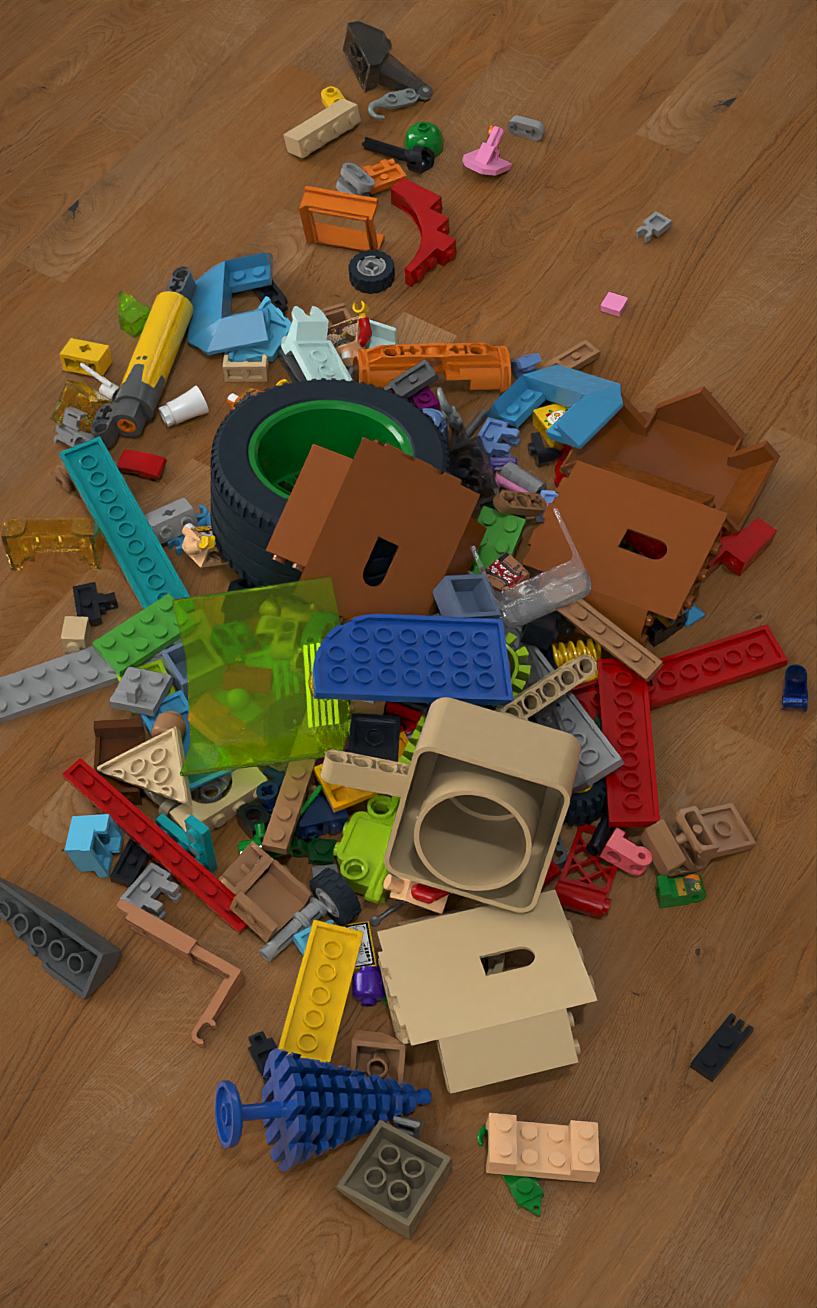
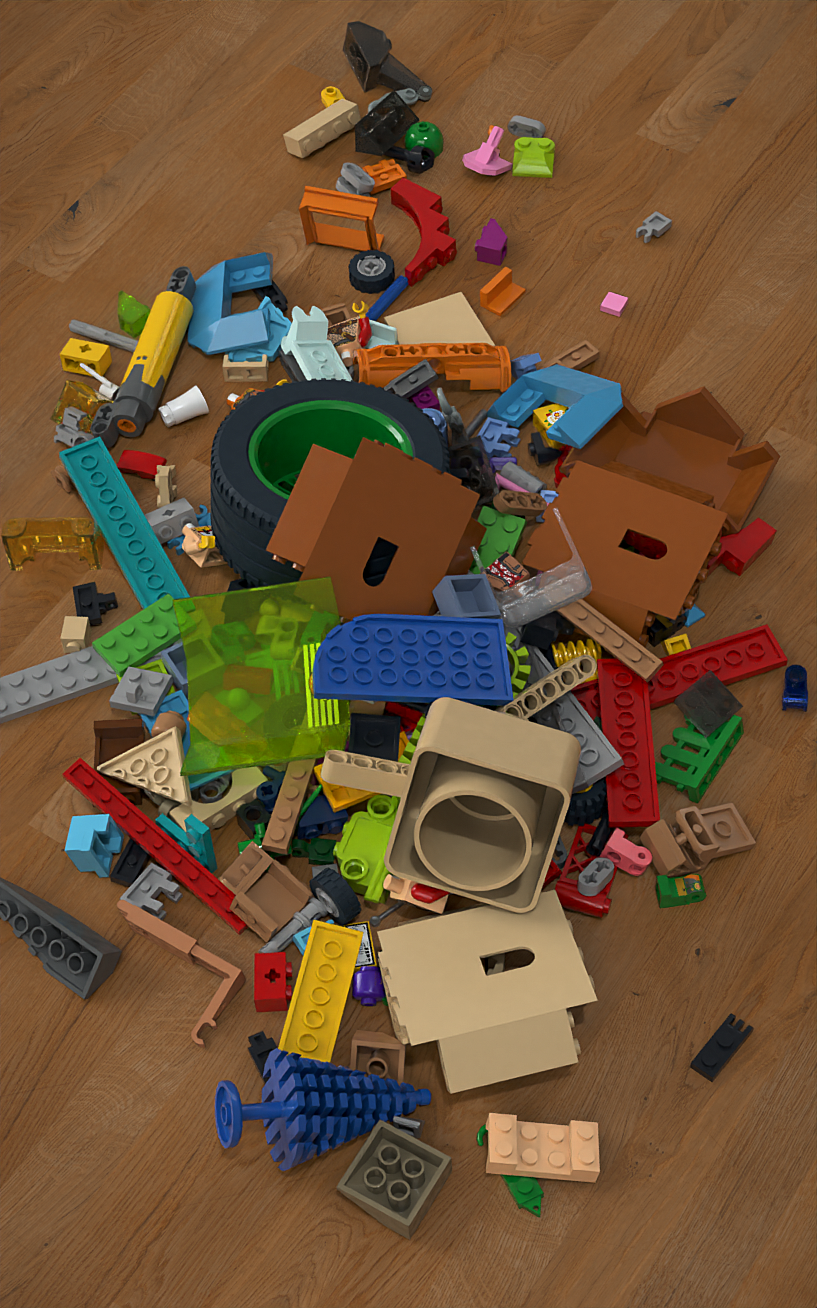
none -> light grey axle [69,319,138,352]
none -> tan plate [155,465,177,508]
none -> red brick [254,952,293,1012]
none -> clear smoke slope [355,90,420,156]
none -> blue axle [366,275,408,321]
none -> tan tile [384,292,495,346]
none -> magenta slope [475,218,507,266]
none -> orange panel [480,267,526,316]
none -> lime slope [512,137,555,178]
none -> light grey beam [577,858,614,896]
none -> green fence [655,709,744,803]
none -> yellow slope [661,634,691,656]
none -> clear smoke plate [673,670,743,738]

